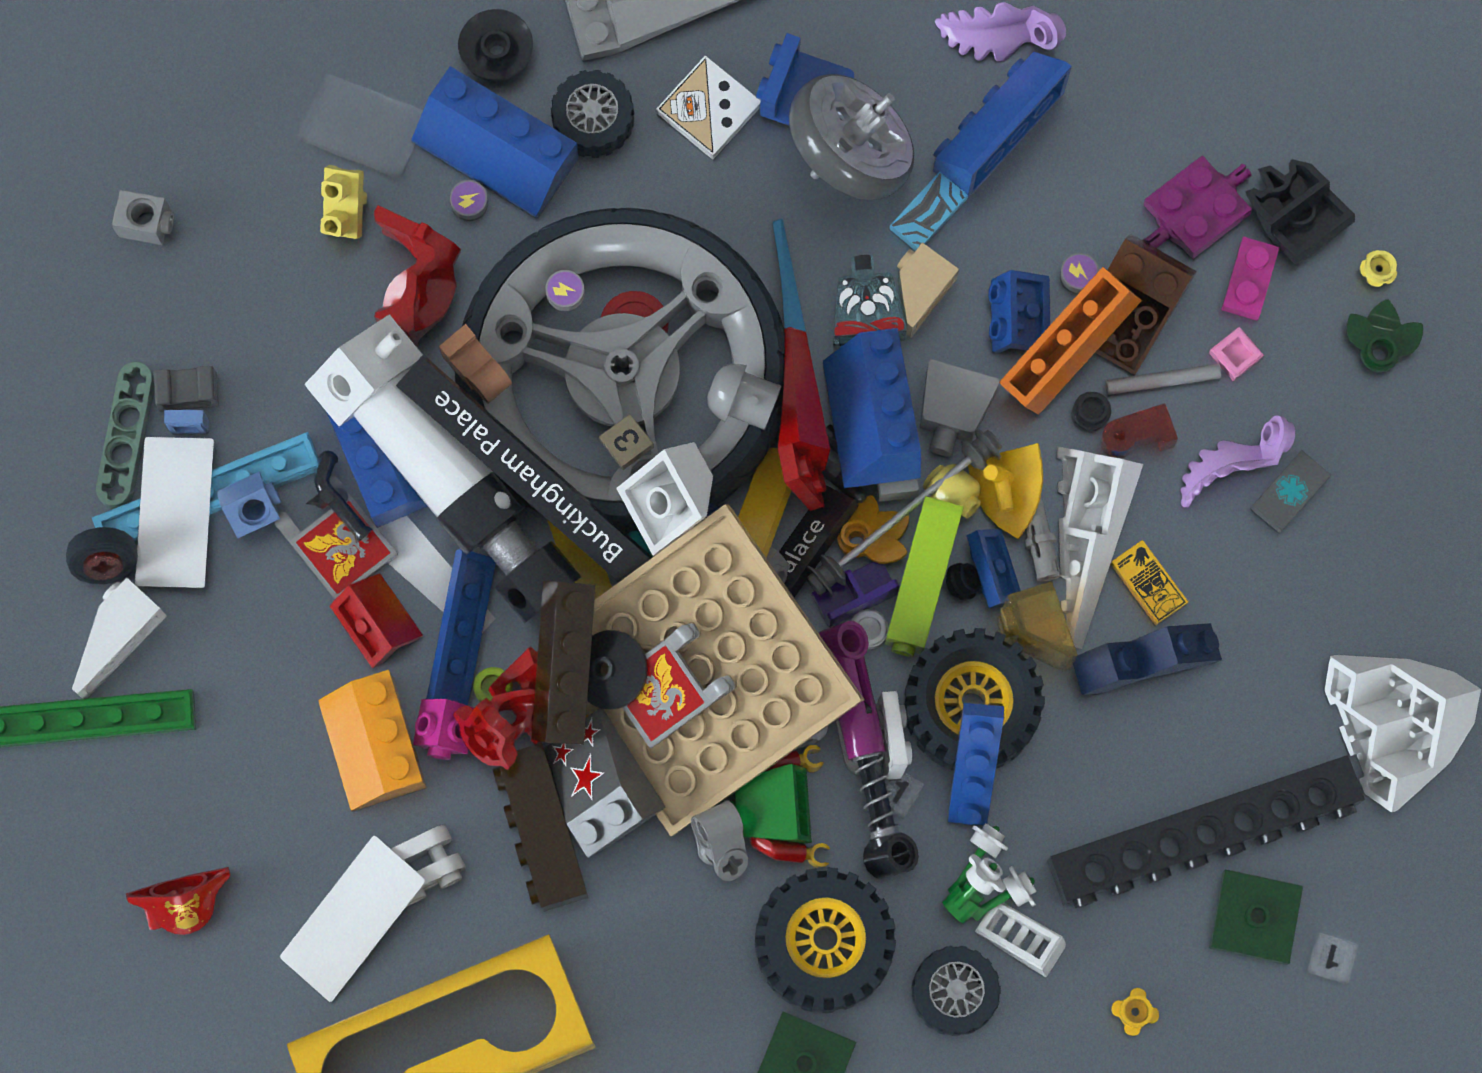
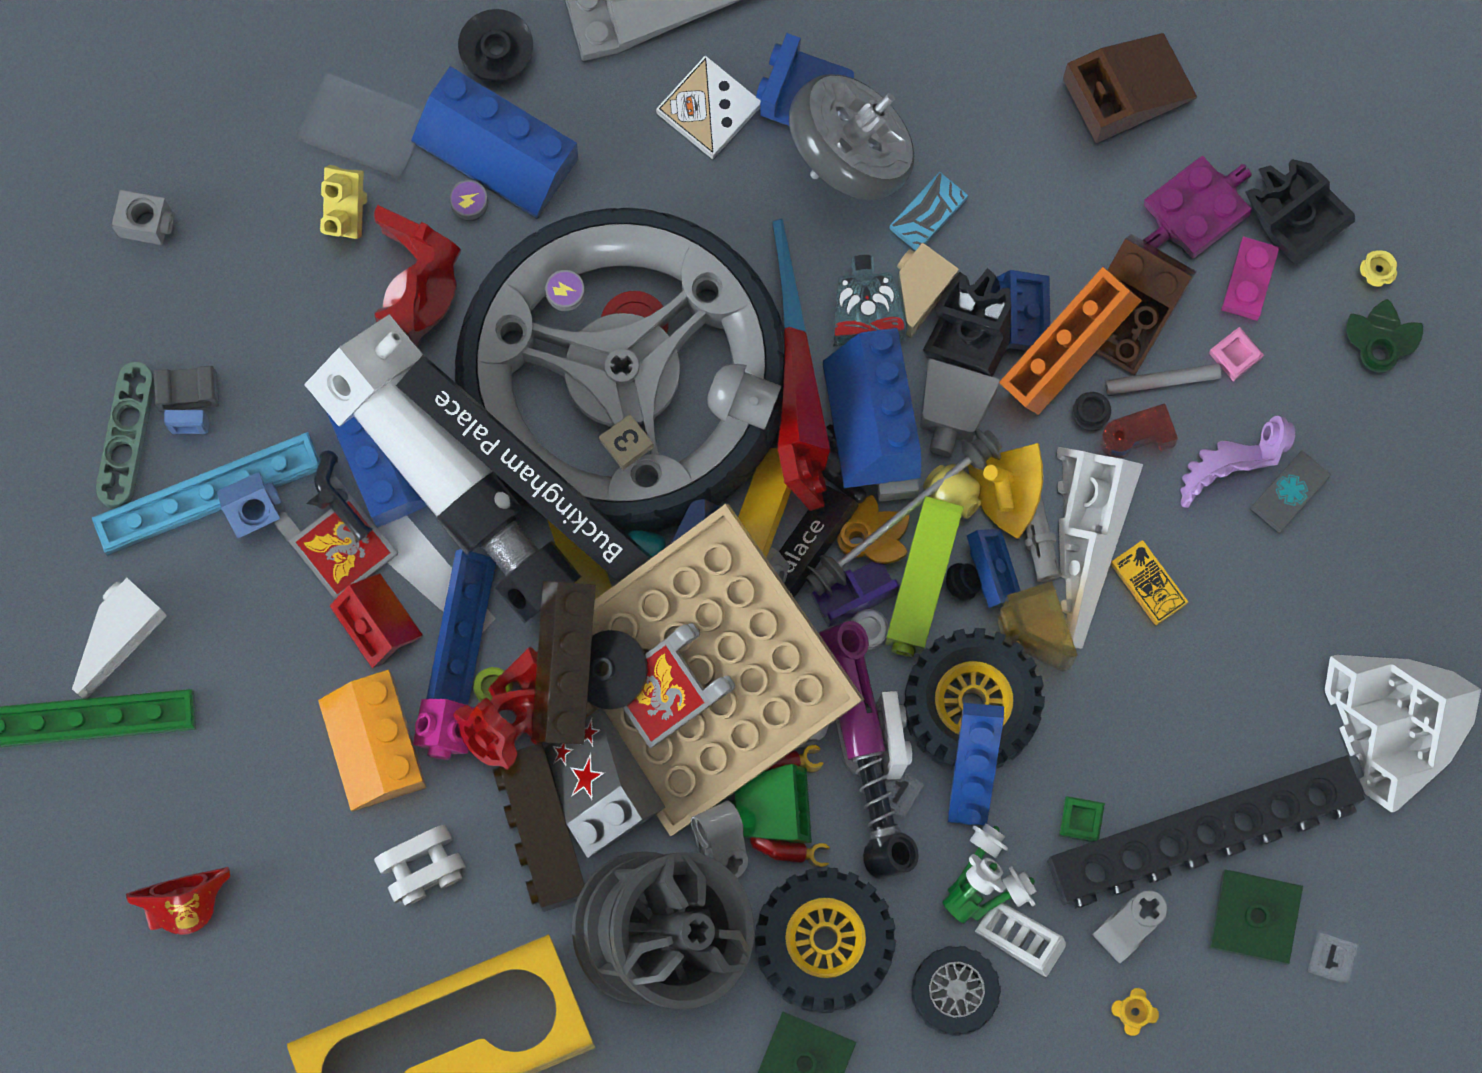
black wheel [66,527,138,584] -> none
white sticker [135,437,214,588] -> none
white sticker [280,836,425,1002] -> none
nougat leg [439,324,512,404] -> none
black wheel [551,69,634,158] -> none
white slope [616,442,713,556] -> none
blue slope [933,52,1072,199] -> none
lavender plant [935,2,1066,62] -> none
medium lavender tile [1060,253,1099,293] -> none
dark blue arch [1071,623,1222,695] -> none
none -> dark grey wheel [572,851,754,1010]
none -> black plate [923,268,1011,377]
none -> green tile [1059,796,1105,842]
none -> reddish brown slope [1063,33,1197,143]
none -> light grey piece [1092,890,1167,964]

